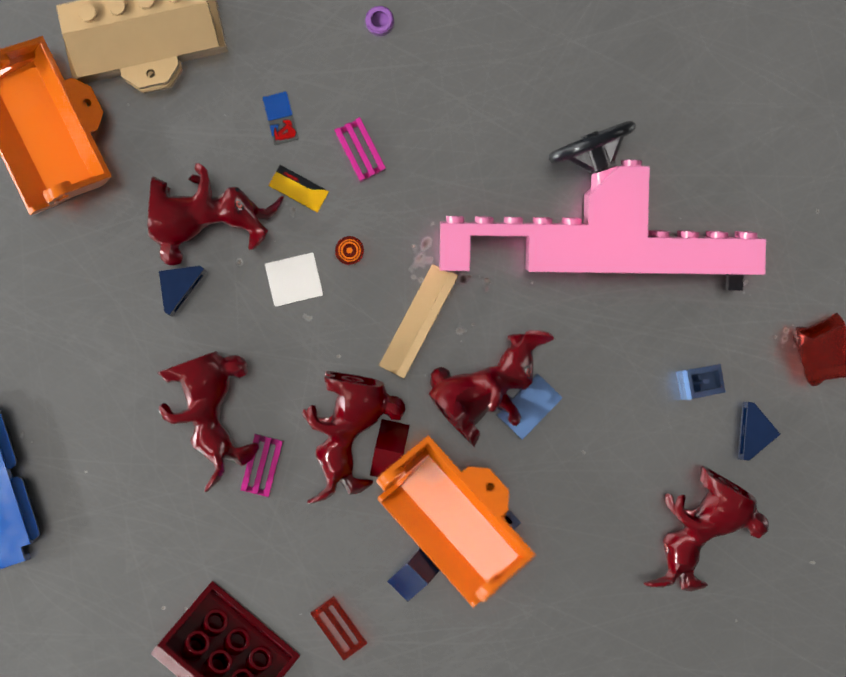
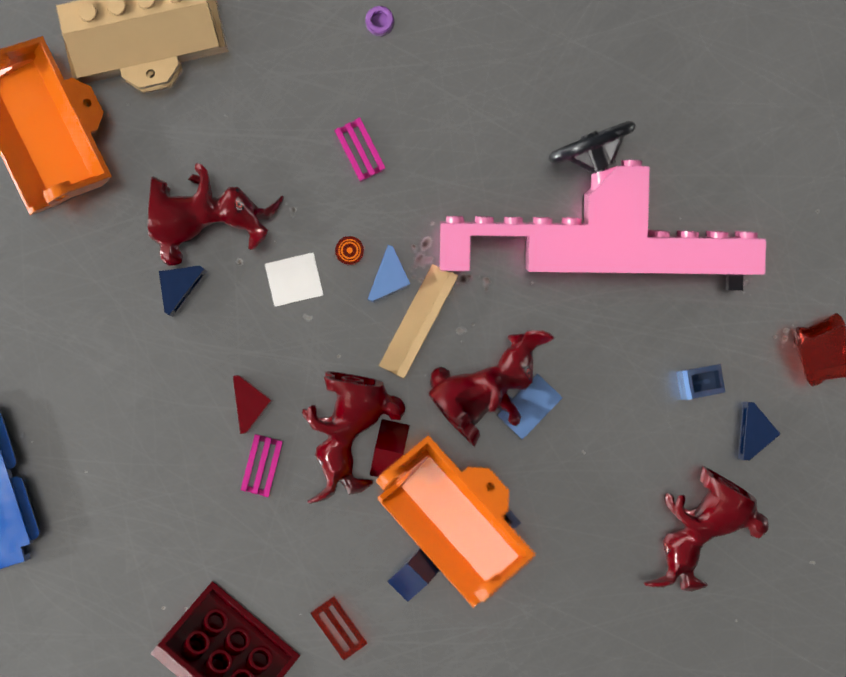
dark red animal [158,351,259,492] -> none
sticker [263,91,298,145] -> none
yellow sticker [268,165,329,213] -> none
none -> dark red slope [233,375,273,434]
none -> medium blue slope [368,245,411,303]

